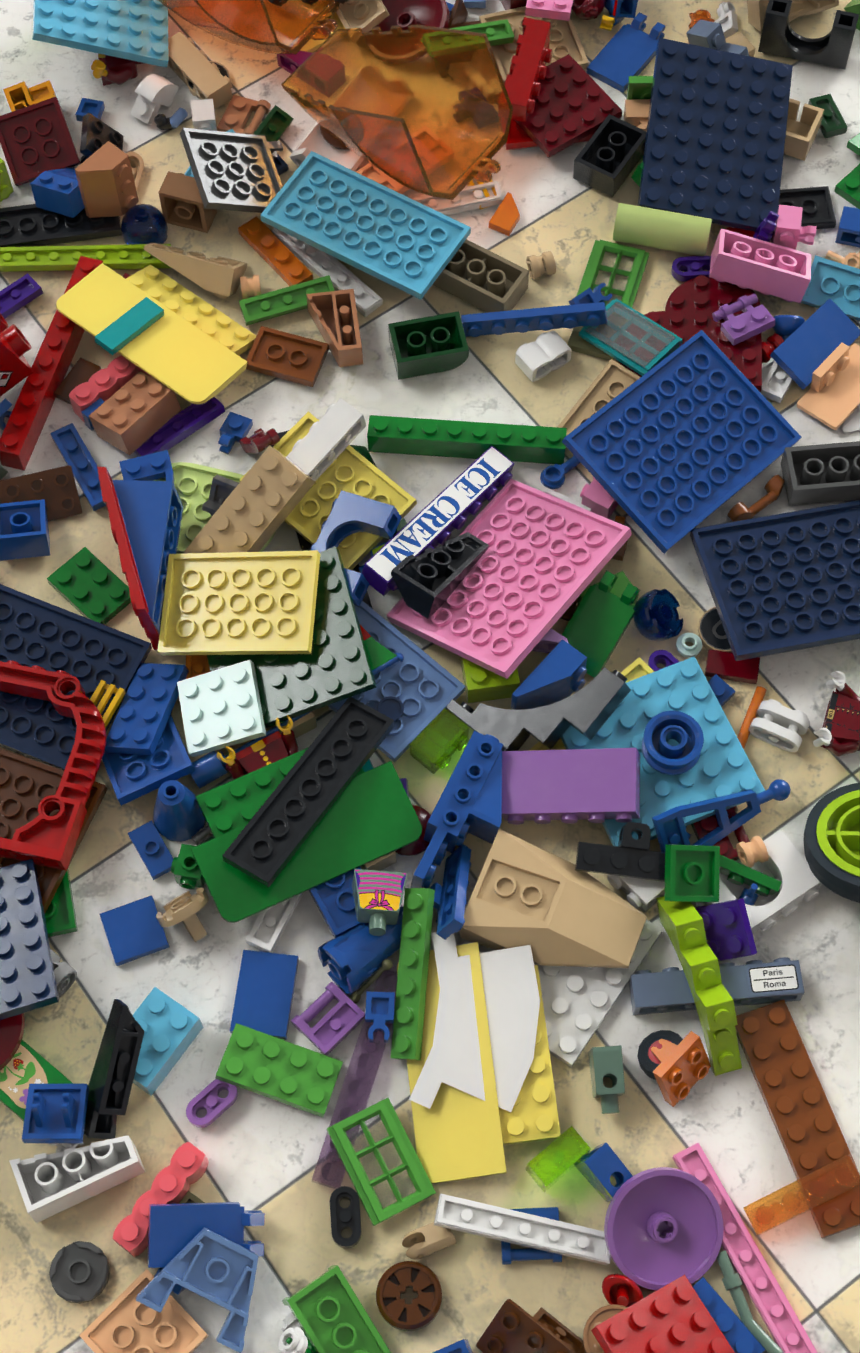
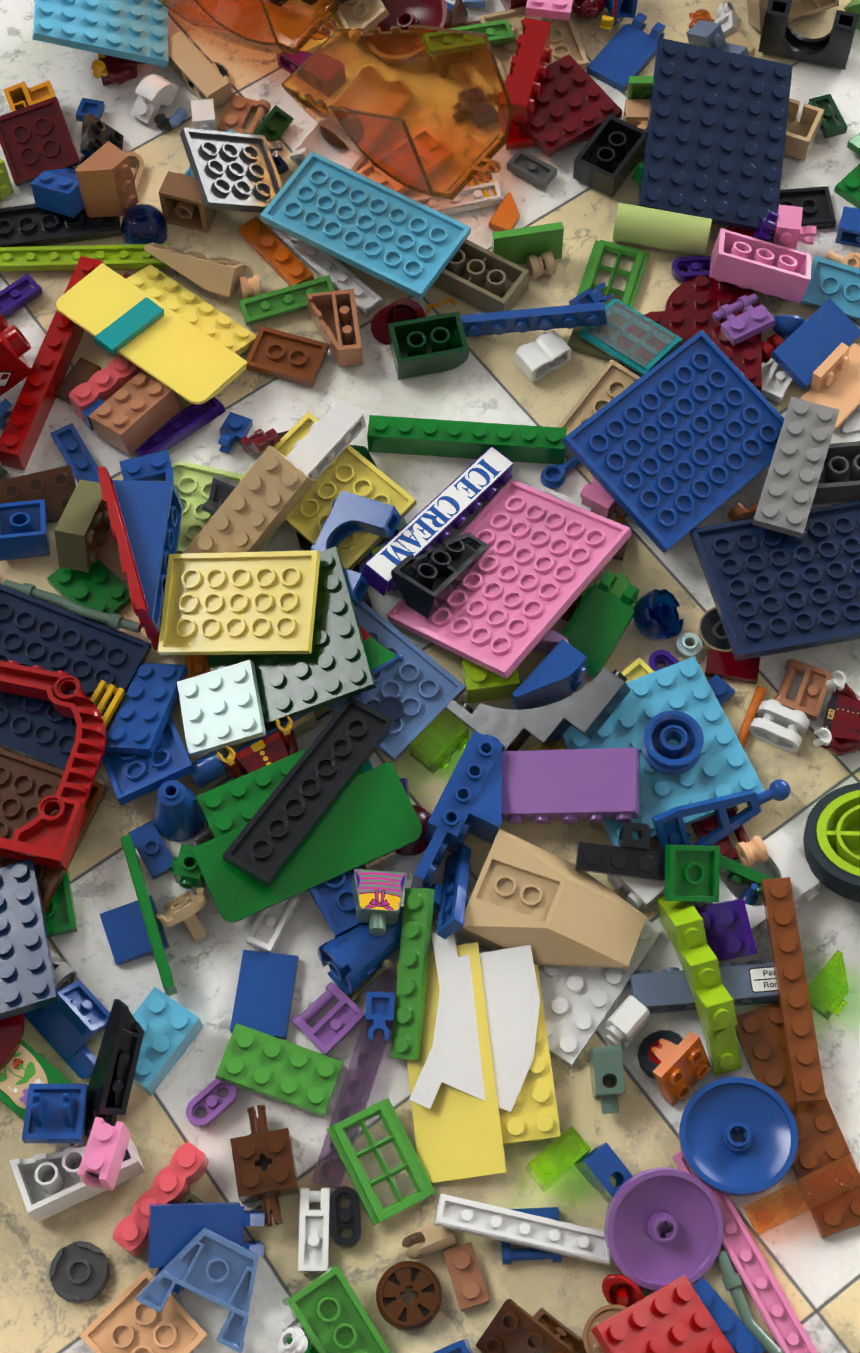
none -> sand green bar [3,580,142,633]
none -> blue plate [24,980,110,1079]
none -> olive brick [54,479,111,572]
none -> bright pink brick [77,1117,131,1191]
none -> green tile [120,834,178,996]
none -> reddish brown brick [230,1105,300,1227]
none -> white plate [298,1188,331,1273]
none -> dark red piece [371,298,425,345]
none -> light orange piece [425,298,457,316]
none -> nougat plate [443,1242,489,1311]
none -> bright green tile [492,222,564,265]
none -> dark grey plate [507,149,557,190]
none -> white brick [604,995,650,1050]
none -> blue dish [679,1077,798,1196]
none -> light grey plate [752,397,840,539]
none -> dark orange plate [761,877,826,1104]
none -> nougat plate [773,659,832,721]
none -> clear neon green slope [808,950,849,1020]

